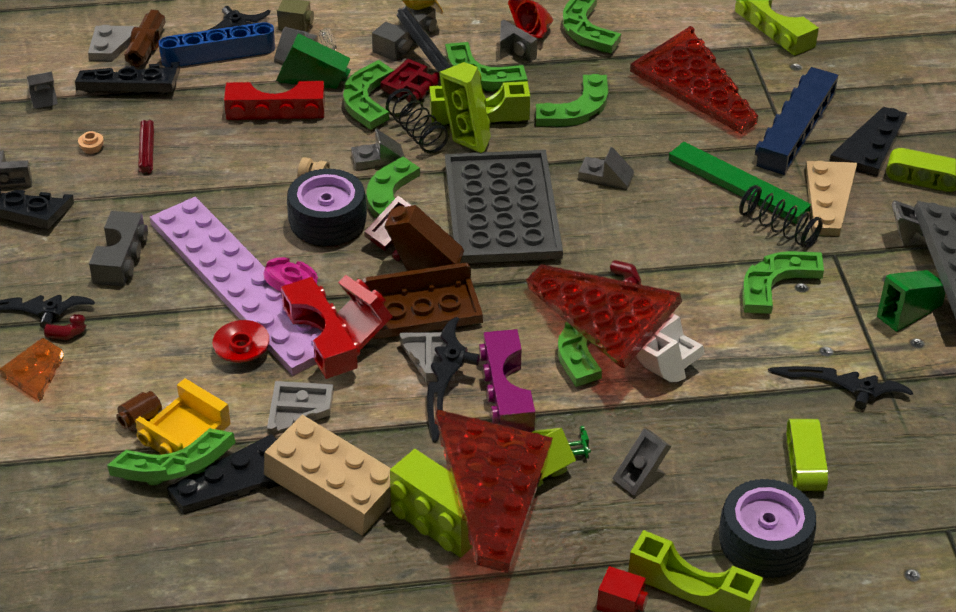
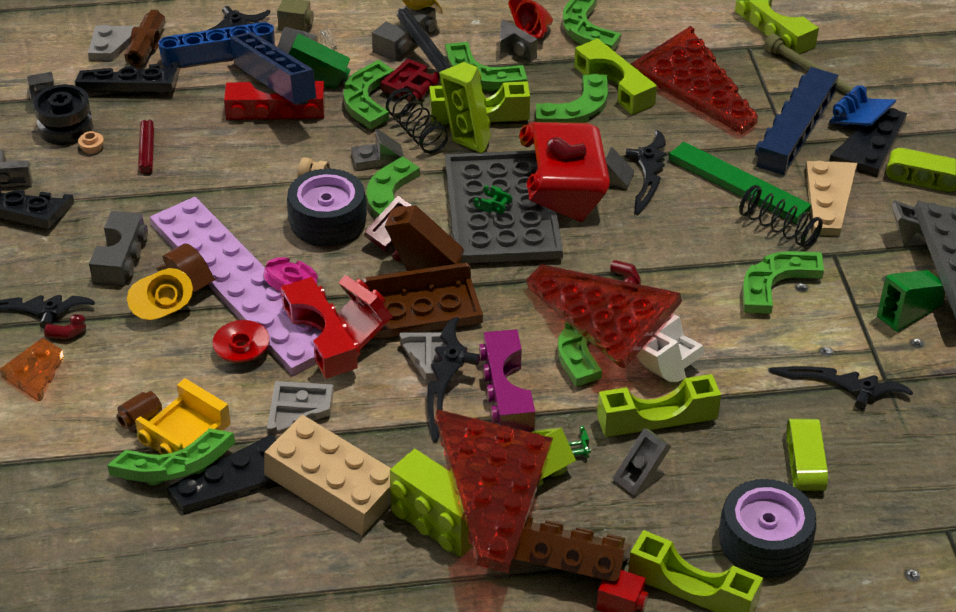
none -> black wheel [33,84,93,145]
none -> yellow piece [127,268,193,320]
none -> reddish brown brick [156,243,215,293]
none -> dark blue brick [230,32,317,105]
none -> green piece [473,185,513,214]
none -> reddish brown bracket [493,514,632,581]
none -> red windscreen [519,122,610,223]
none -> dark red arm [547,137,587,160]
none -> lime arch [574,38,657,115]
none -> lime arch [597,374,721,437]
none -> black piece [625,130,667,214]
none -> olive piece [763,33,854,94]
none -> blue hinge [829,85,897,127]

